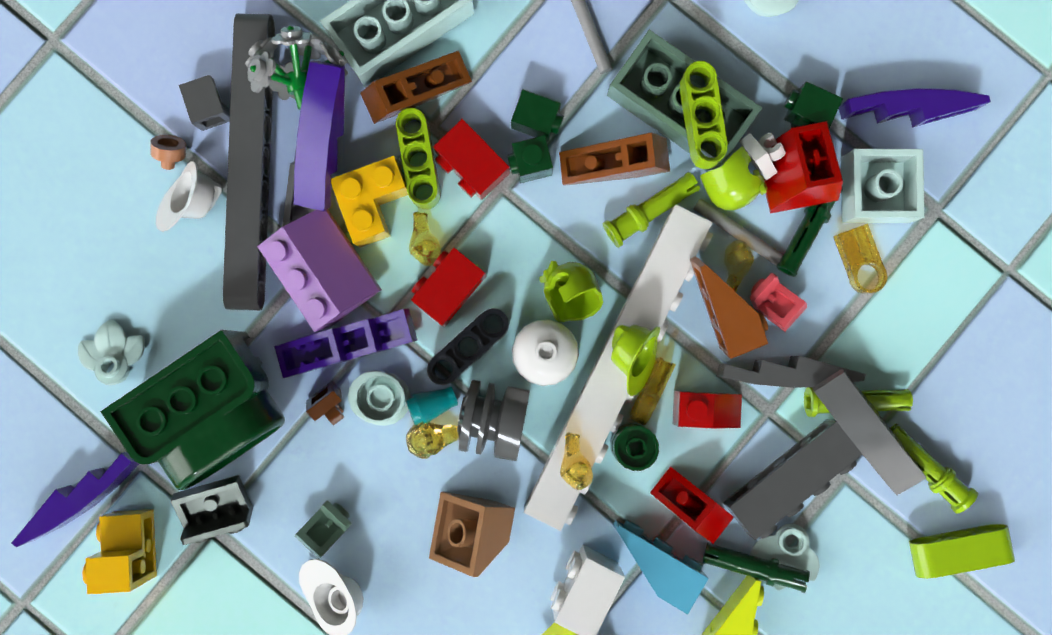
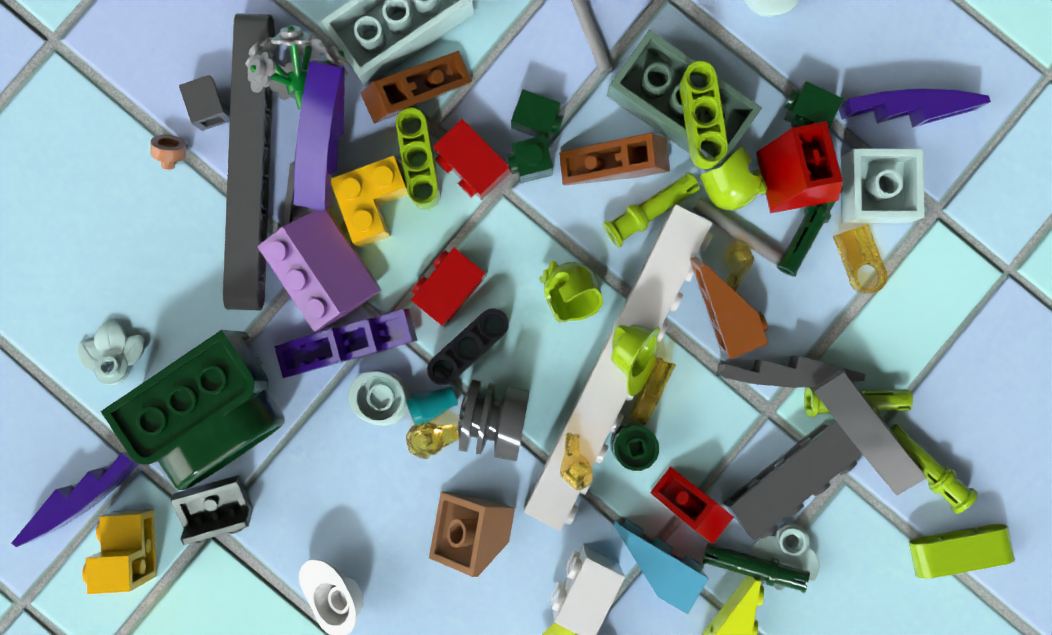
white piece [156,161,222,232] -> none
sand green bracket [294,500,352,559] -> none
reddish brown tile [306,380,344,425] -> none
clear yellow animal [409,212,442,266] -> none
white cylinder [512,319,579,386] -> none
red slope [672,391,742,429] -> none
white tile [739,133,786,180] -> none
coral bracket [750,273,807,332] -> none

